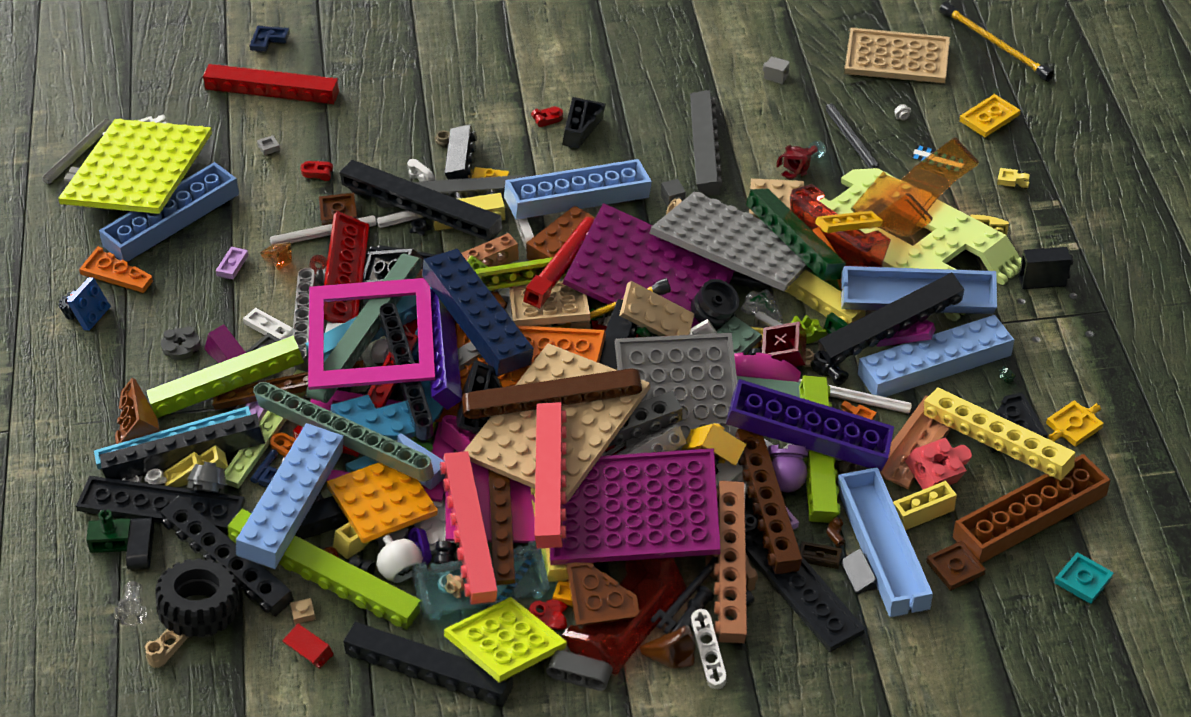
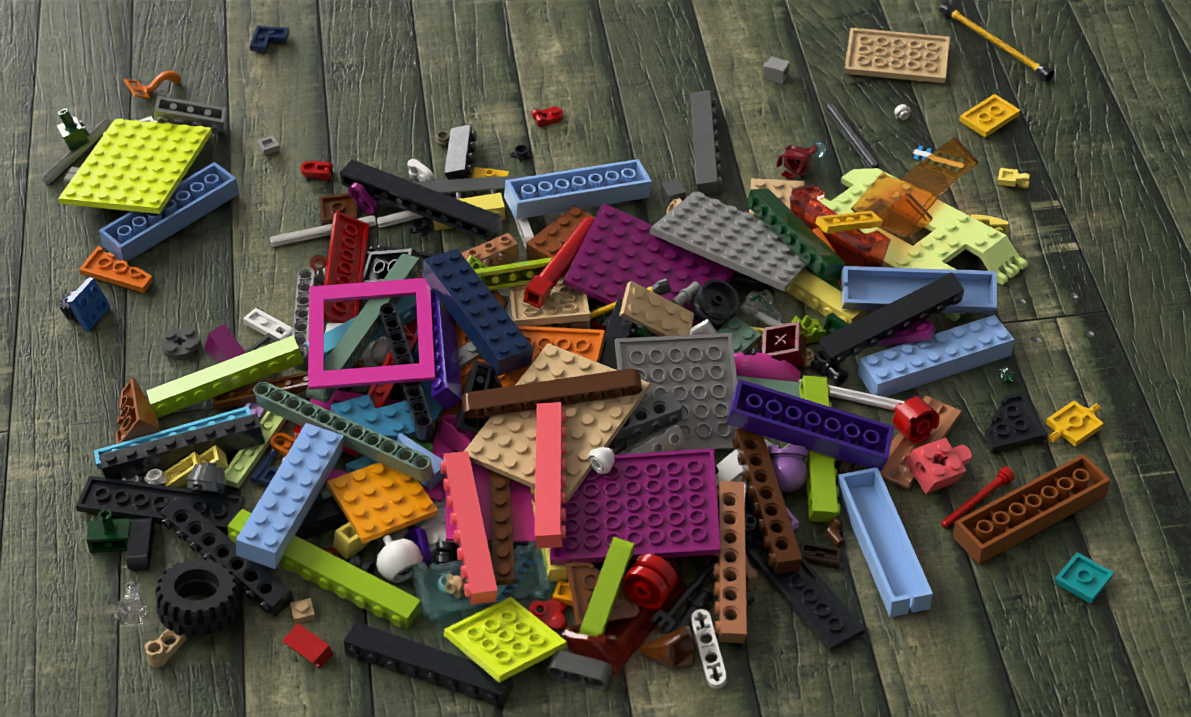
red brick [203,64,339,104] -> none
lavender plate [216,247,249,279] -> none
clear orange slope [260,242,292,270] -> none
black wedge [562,97,606,149] -> none
yellow wedge [681,423,746,465] -> none
slope [840,549,876,594] -> none
orange plate [841,400,877,420] -> none
light yellow brick [893,481,957,530] -> none
light yellow brick [924,388,1075,480] -> none
reddish brown plate [926,541,986,591] -> none
black brick [1018,247,1073,289] -> none
none -> dark green brick [57,109,90,152]
none -> orange piece [124,71,181,99]
none -> light grey brick [154,96,226,132]
none -> magenta plate [348,183,378,215]
none -> black plate [510,145,532,162]
none -> lime beam [579,537,635,643]
none -> white cone [588,447,615,474]
none -> red wheel [622,554,677,609]
none -> light grey pin [670,282,701,307]
none -> red brick [893,396,940,444]
none -> red piece [941,467,1015,528]

